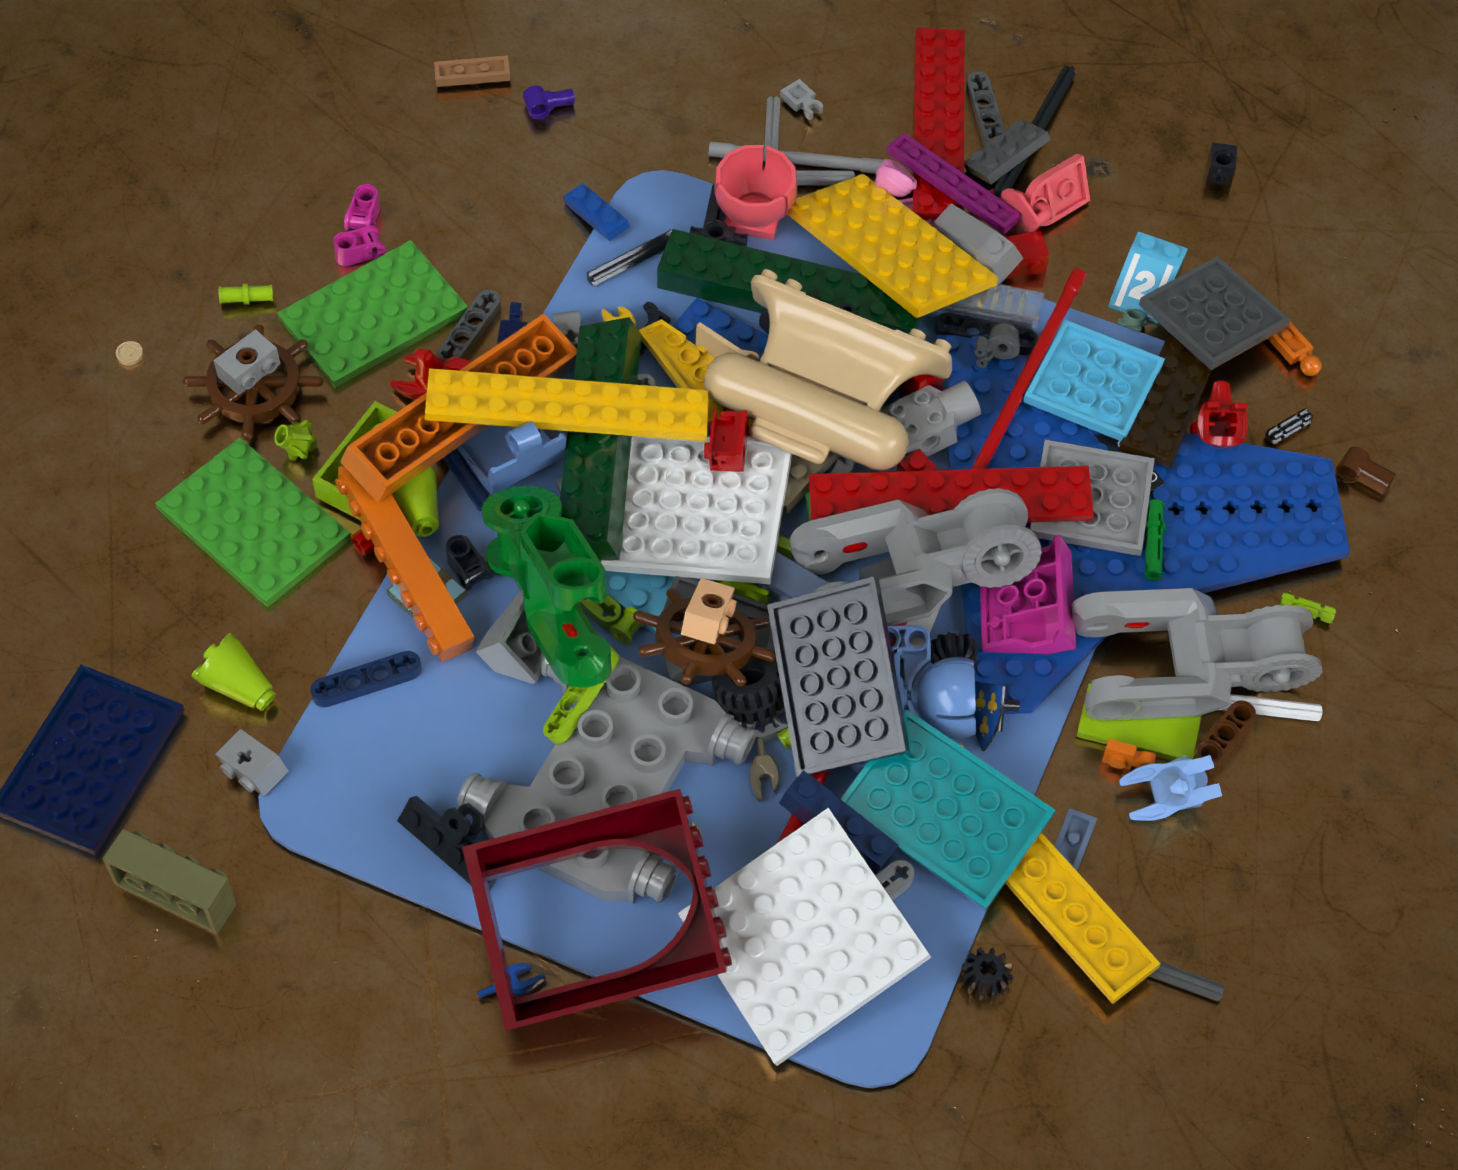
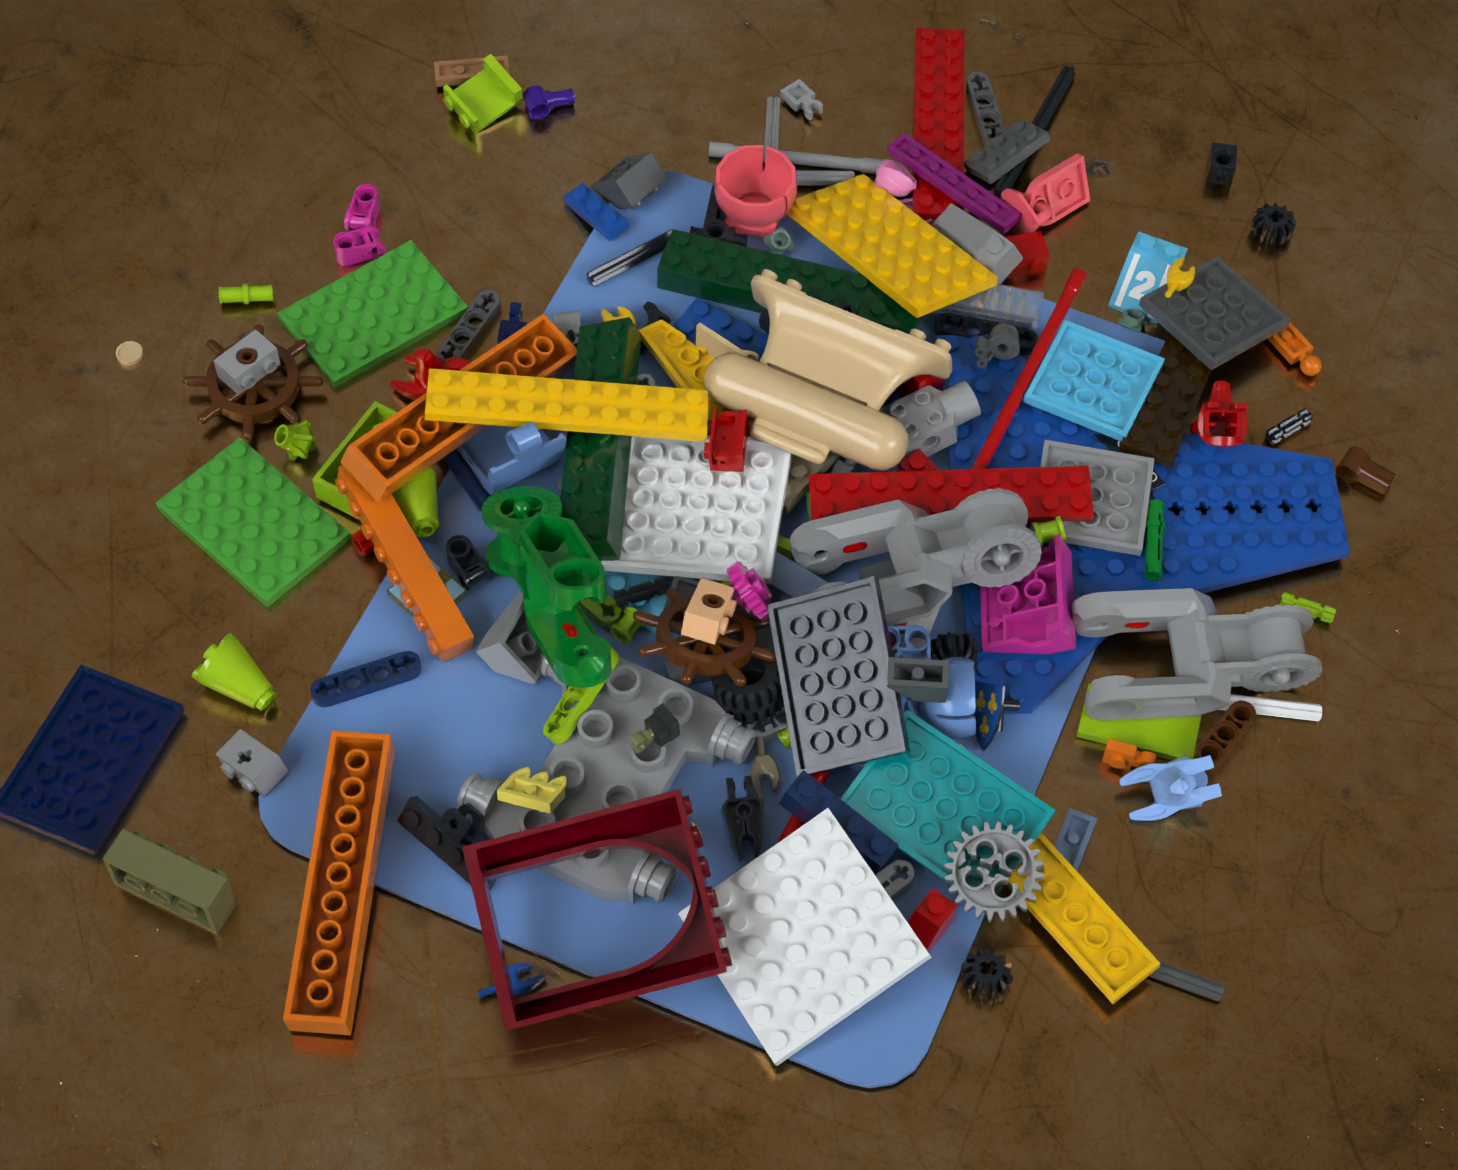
none -> orange brick [283,730,395,1035]
none -> lime panel [443,54,523,134]
none -> light yellow plate [497,767,567,814]
none -> dark grey slope [591,152,667,209]
none -> black axle [613,577,669,607]
none -> pearl dark grey piece [629,703,680,754]
none -> black hinge [721,776,764,862]
none -> dark pink gear [726,561,772,620]
none -> sand green plate [764,228,794,255]
none -> dark grey slope [887,657,949,703]
none -> red slope [908,888,958,953]
none -> light grey gear [944,822,1044,922]
none -> lime bush [1032,516,1067,547]
none -> yellow hand [1165,257,1195,298]
none -> black gear [1251,202,1296,246]

